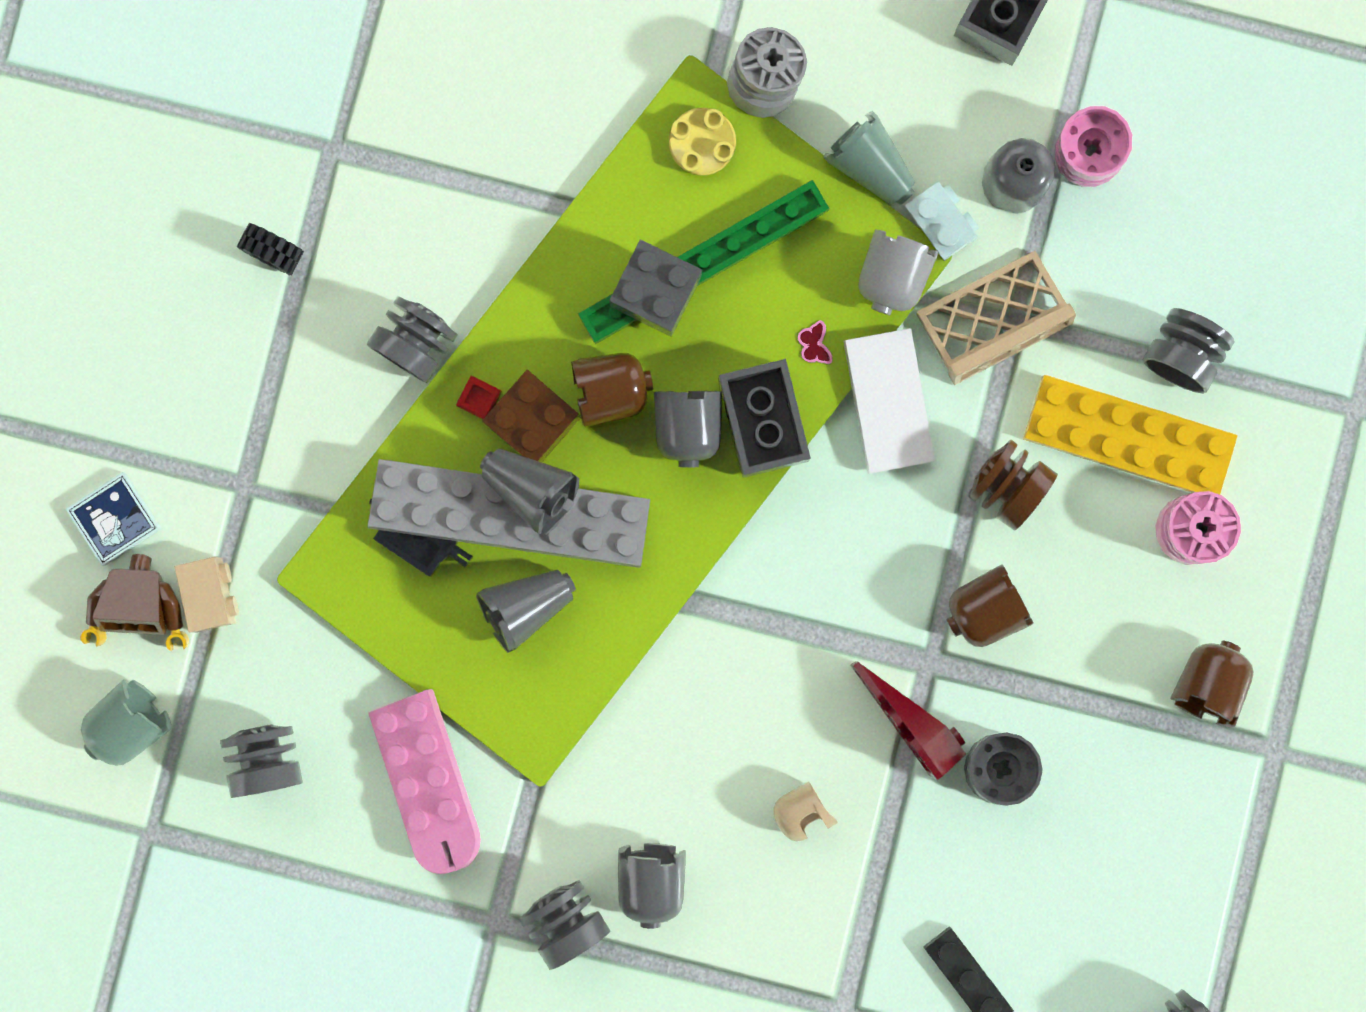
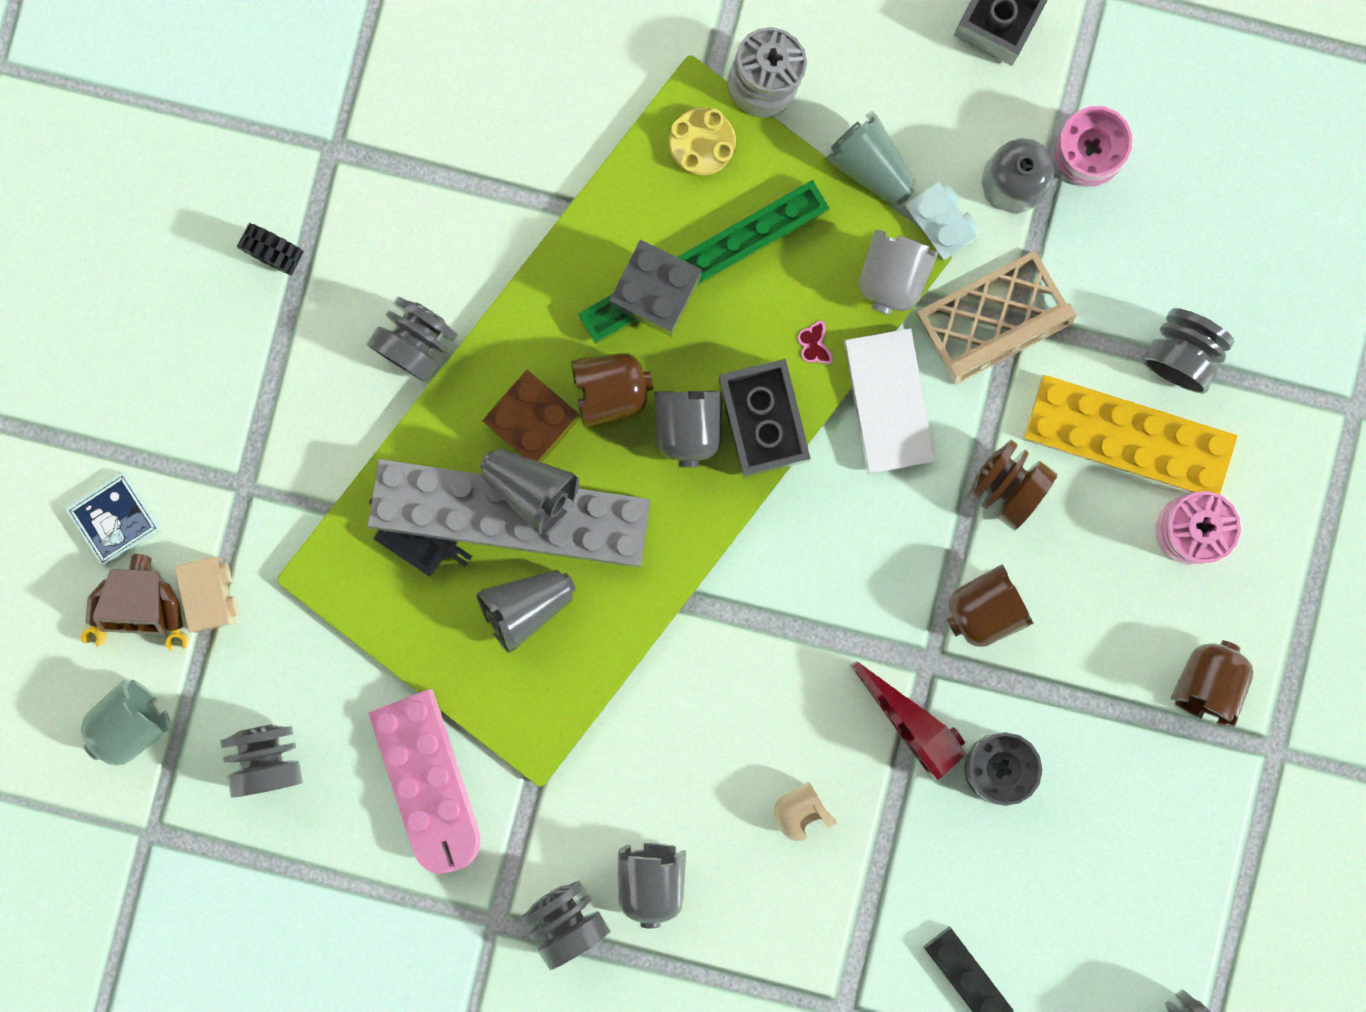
red tile [456,375,502,419] -> none

